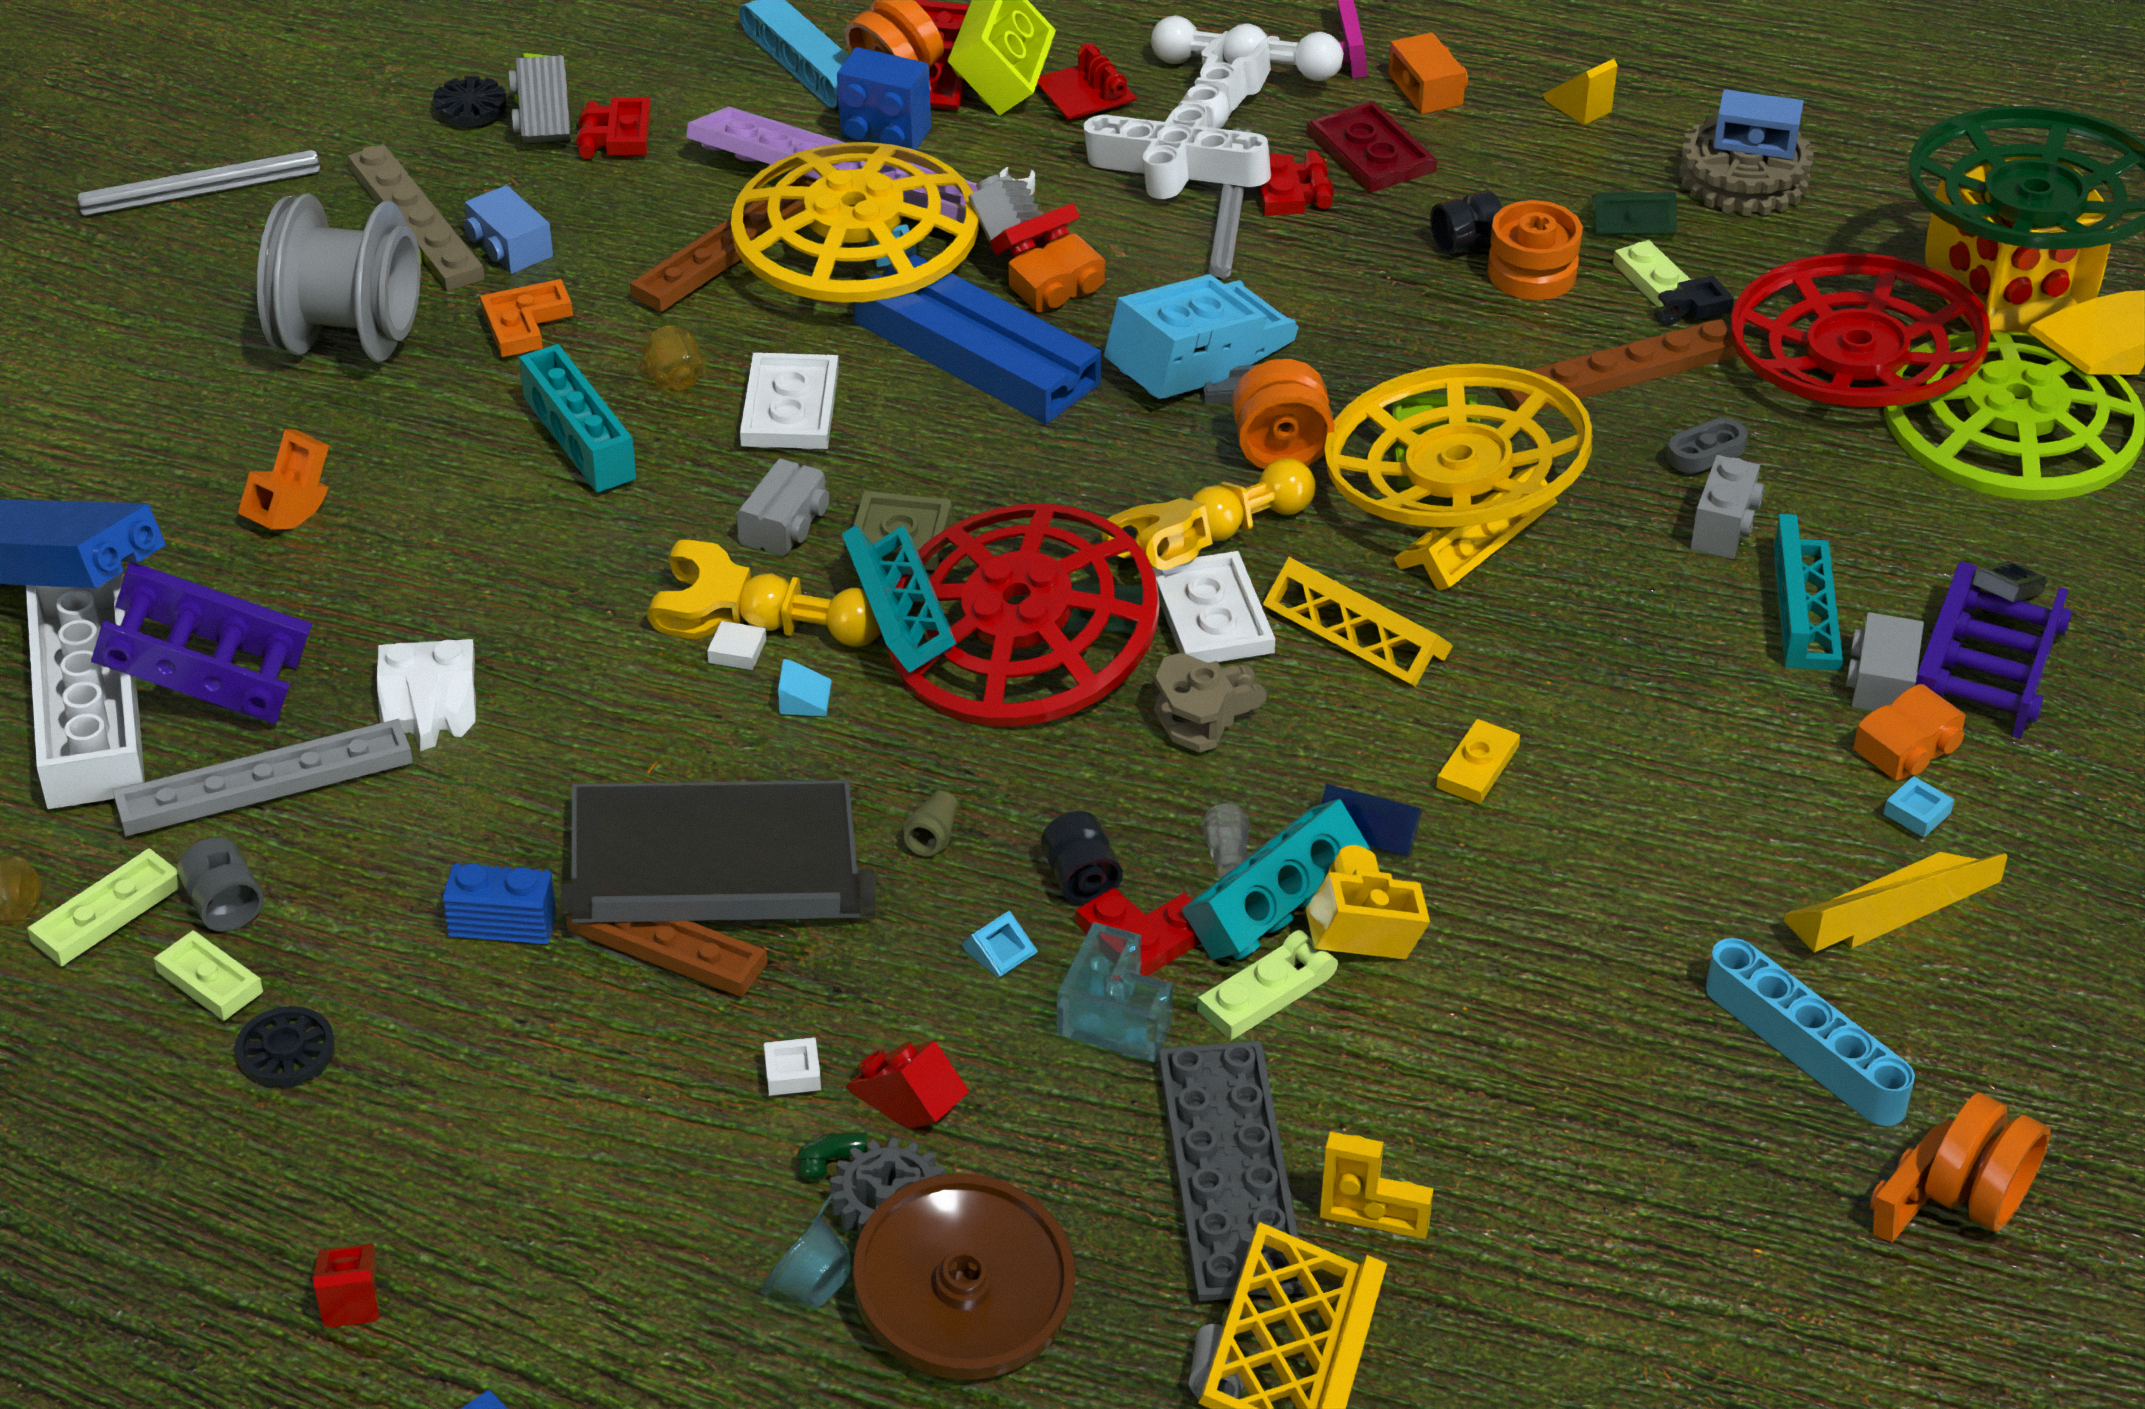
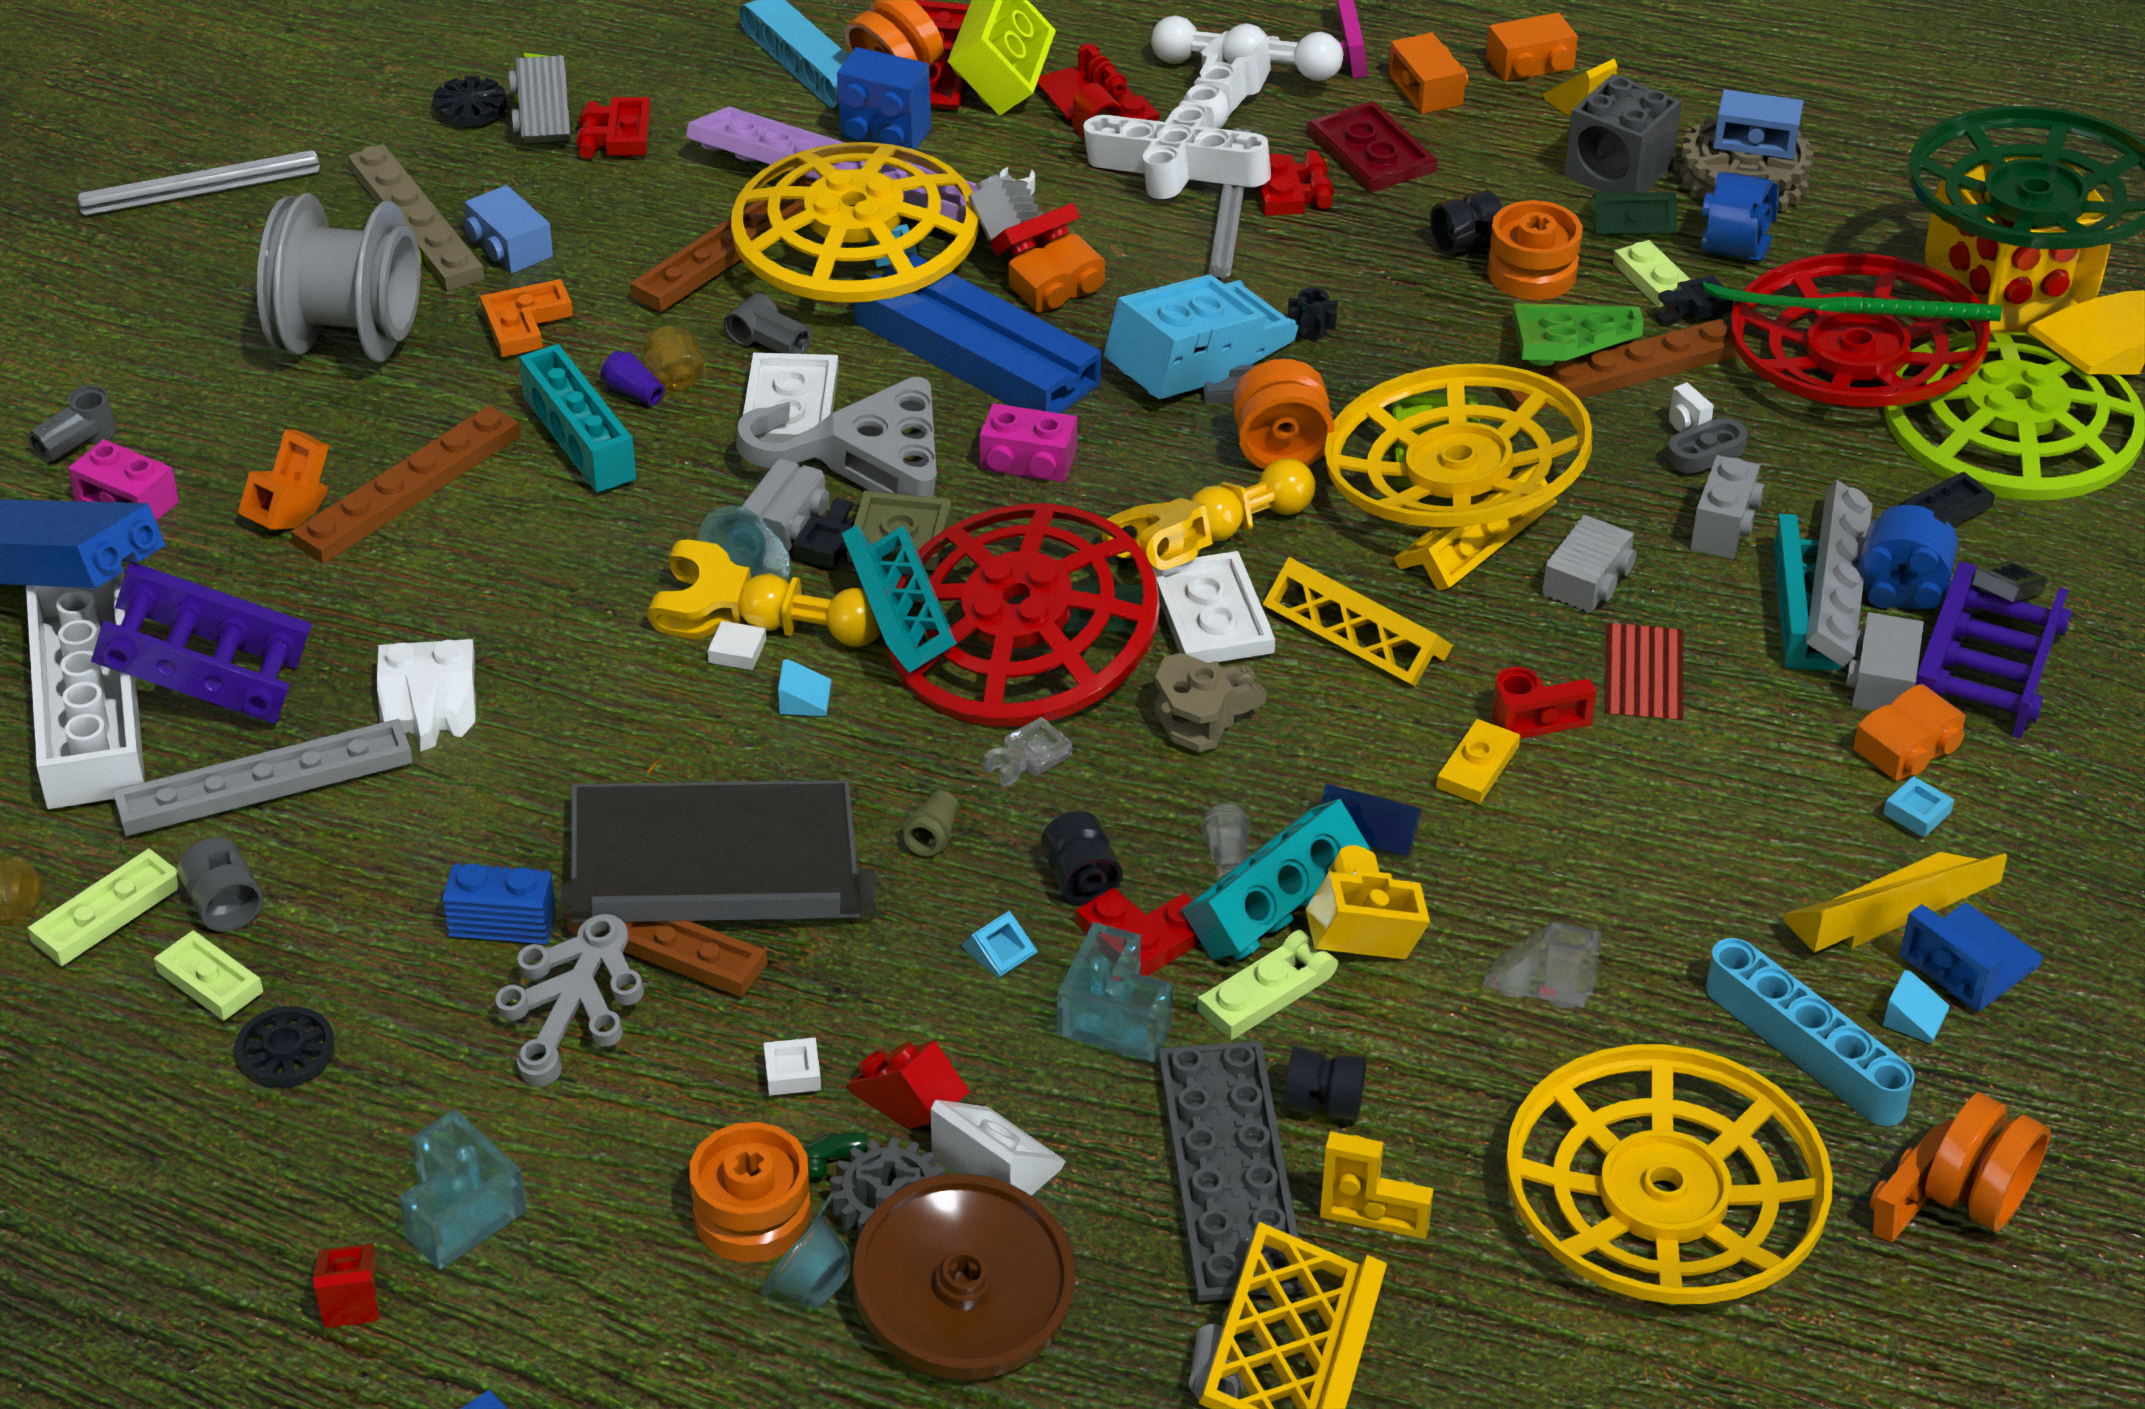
none -> dark grey piece [26,385,117,464]
none -> dark pink brick [68,439,179,521]
none -> dark orange plate [291,405,521,564]
none -> clear light blue brick [399,1109,527,1270]
none -> light grey plant [496,914,644,1087]
none -> dark purple cone [600,350,665,407]
none -> orange wheel [689,1122,811,1263]
none -> clear light blue piece [698,505,792,582]
none -> dark grey piece [724,293,812,354]
none -> light grey piece [736,377,937,498]
none -> black plate [793,498,855,568]
none -> white slope [931,1100,1066,1195]
none -> dark pink brick [980,403,1077,482]
none -> clear plate [984,717,1072,786]
none -> red plate [1072,83,1160,141]
none -> black wheel [1284,1044,1367,1122]
none -> black gear [1287,287,1338,340]
none -> clear slope [1484,922,1602,1008]
none -> orange brick [1486,12,1578,82]
none -> red plate [1492,667,1597,739]
none -> yellow dish [1505,1044,1833,1304]
none -> bright green plate [1512,303,1644,366]
none -> light grey brick [1542,514,1637,613]
none -> dark grey brick [1564,74,1682,204]
none -> clear red sticker [1605,623,1683,720]
none -> white plate [1668,382,1714,432]
none -> blue brick [1701,172,1779,260]
none -> green piece [1703,281,2002,322]
none -> light grey plate [1806,480,1873,667]
none -> blue brick [1858,505,1958,610]
none -> medium azure slope [1883,970,1950,1044]
none -> black plate [1899,471,1995,527]
none -> blue bracket [1899,903,2043,1012]

